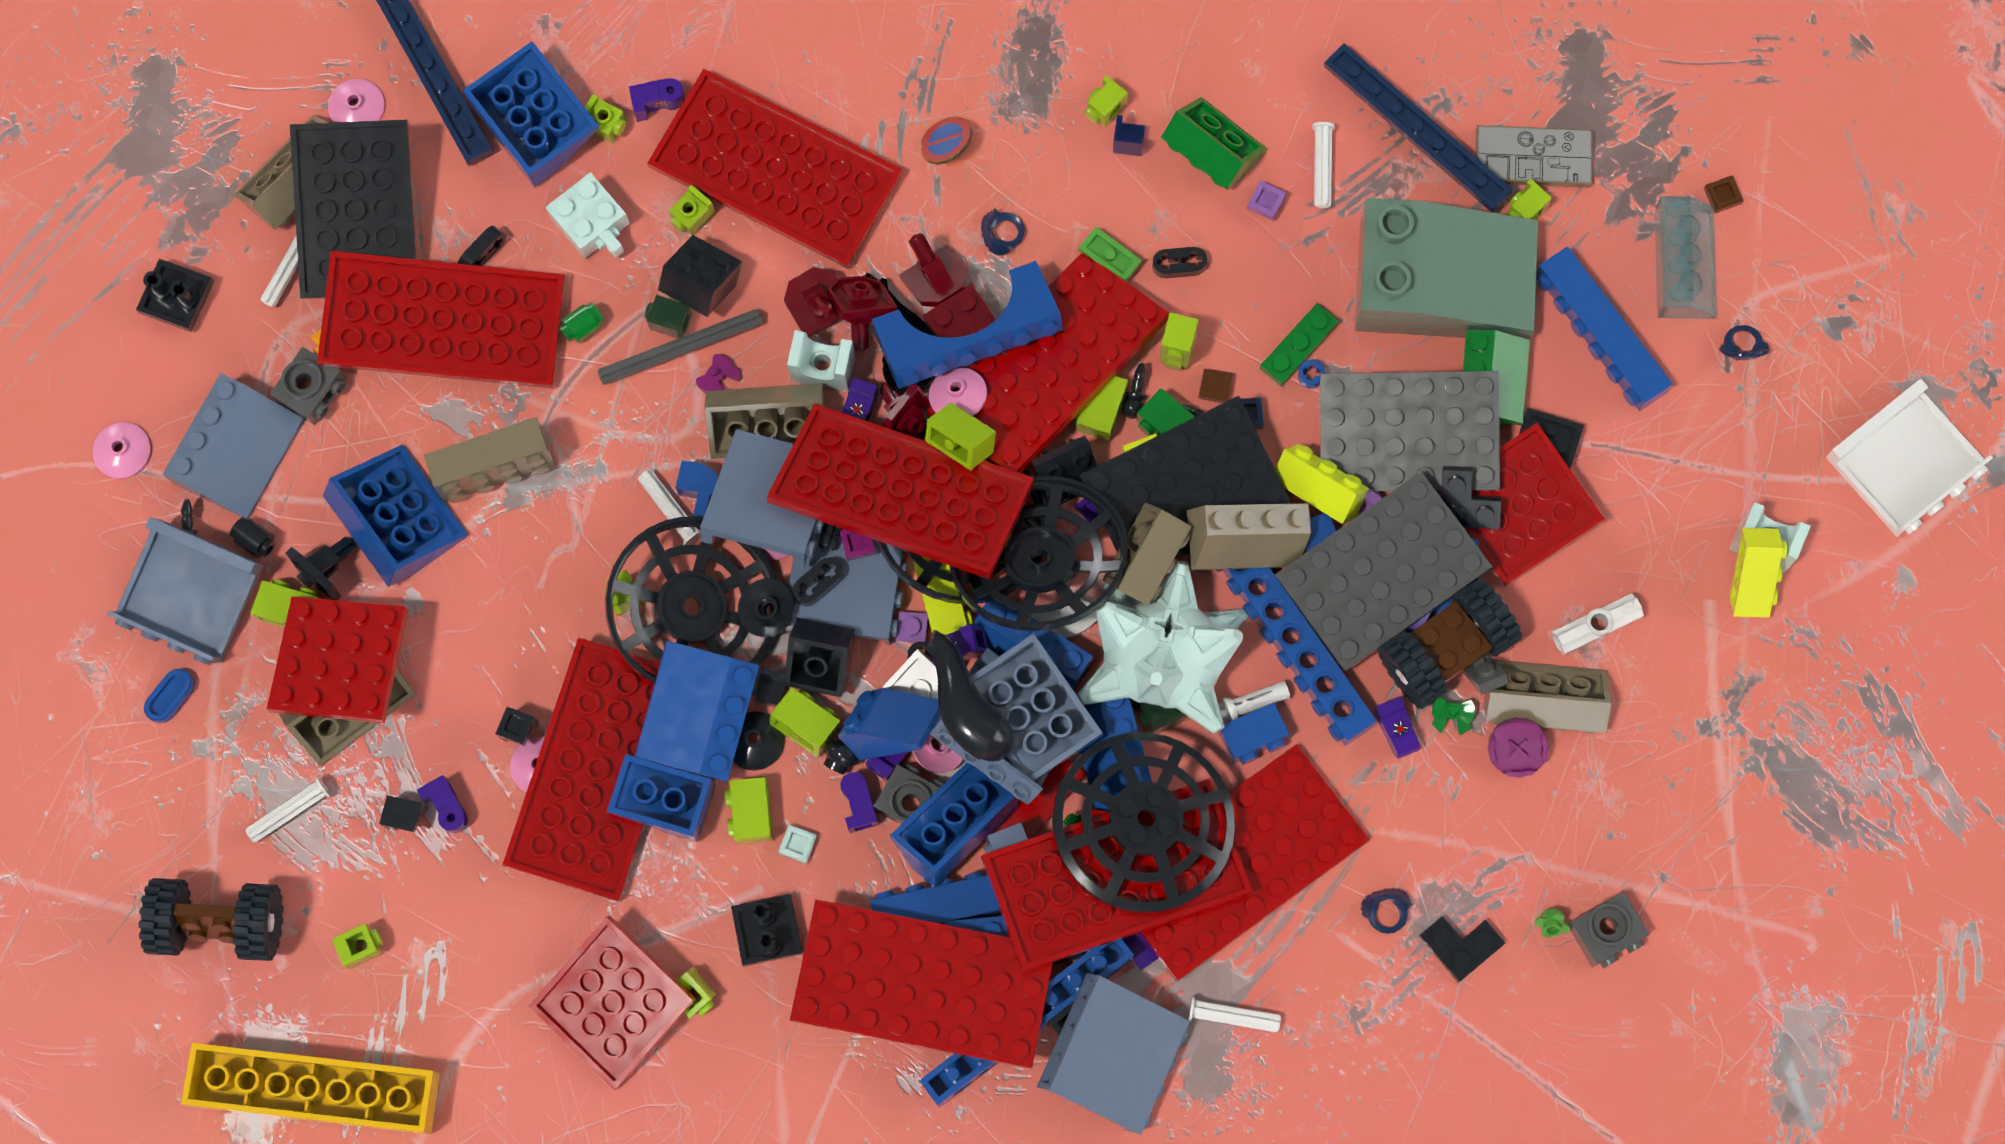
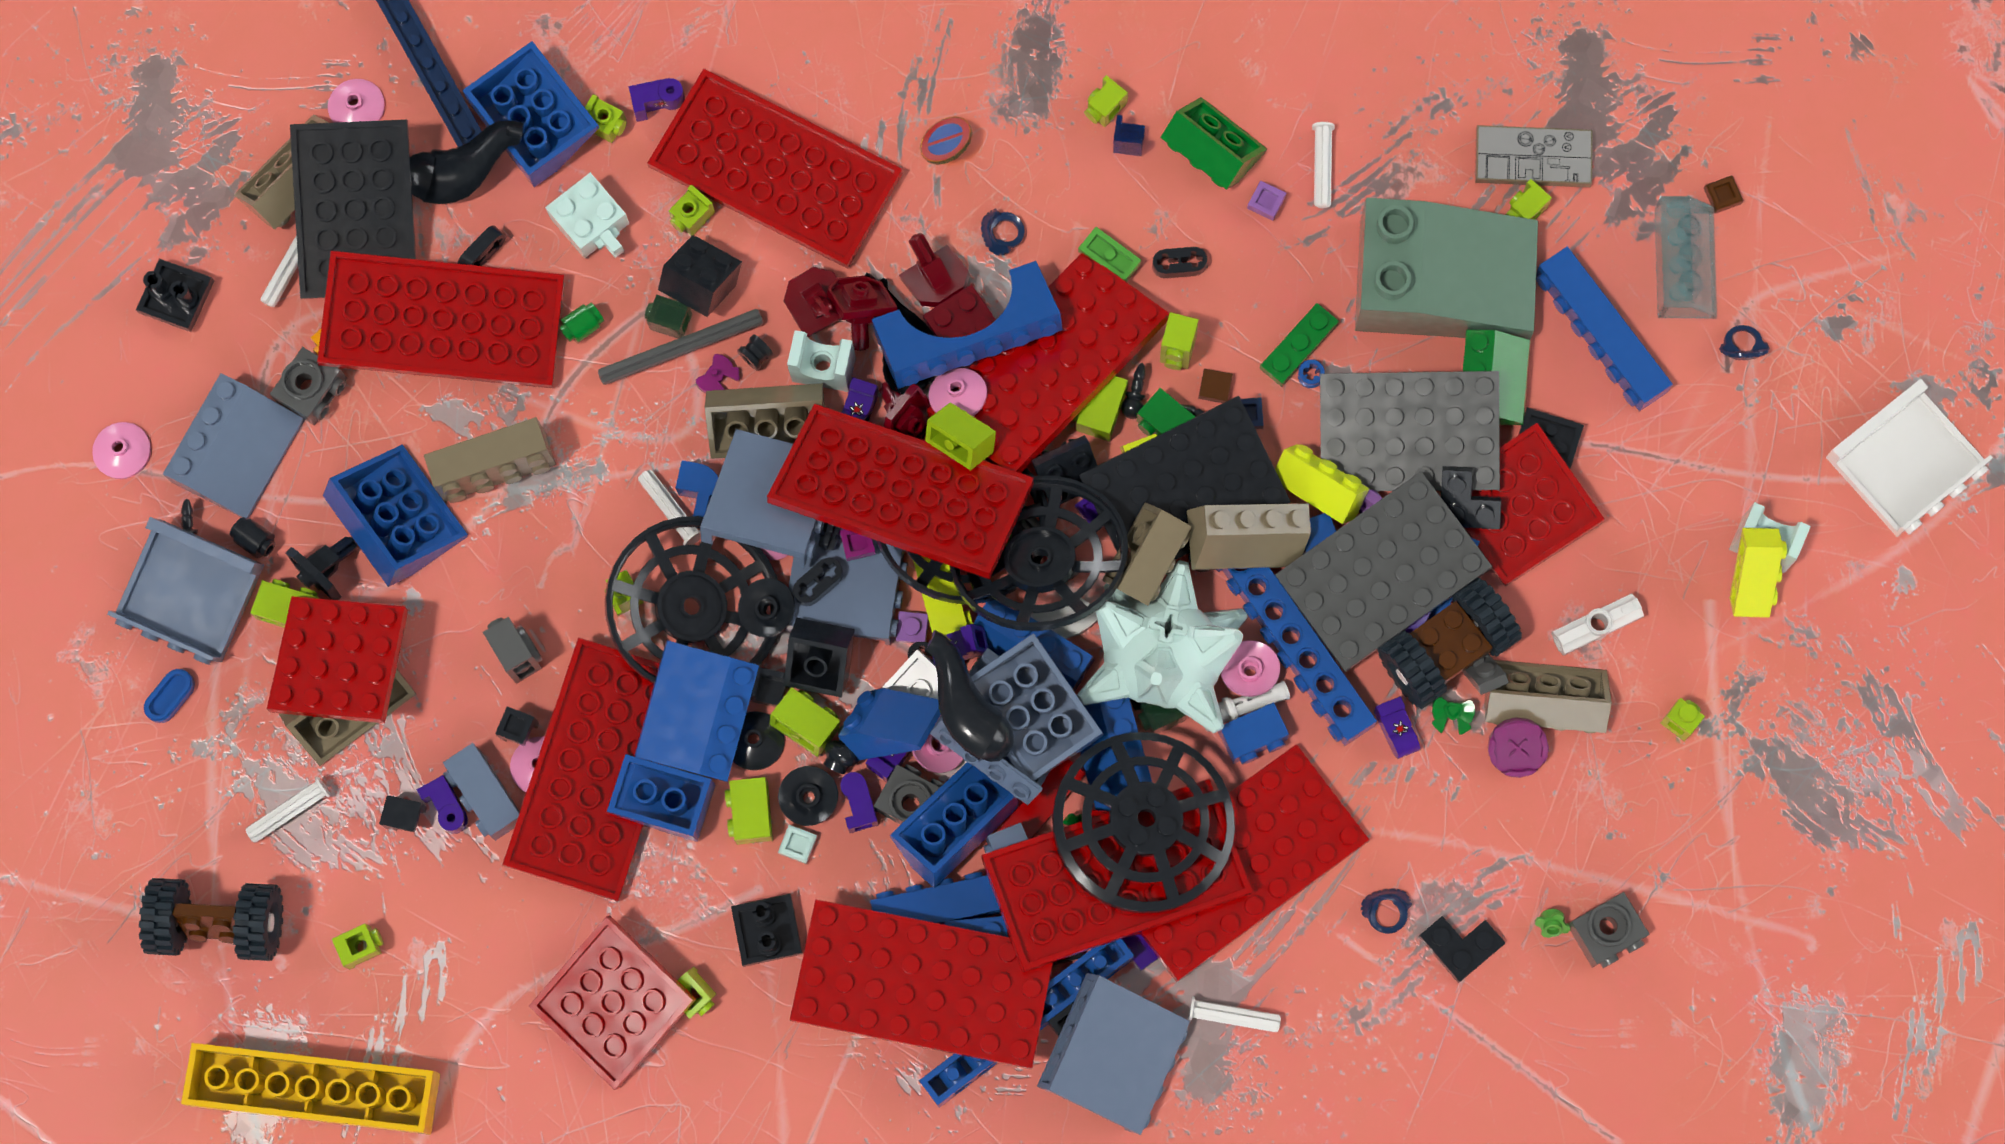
dark blue plate [1324,43,1513,213] -> none
none -> black animal [410,120,524,204]
none -> sand blue brick [443,743,520,841]
none -> dark grey brick [483,617,543,684]
none -> black wheel [737,334,774,371]
none -> black dish [778,766,838,826]
none -> bright pink dish [1221,640,1280,697]
none -> lime brick [1660,698,1705,741]

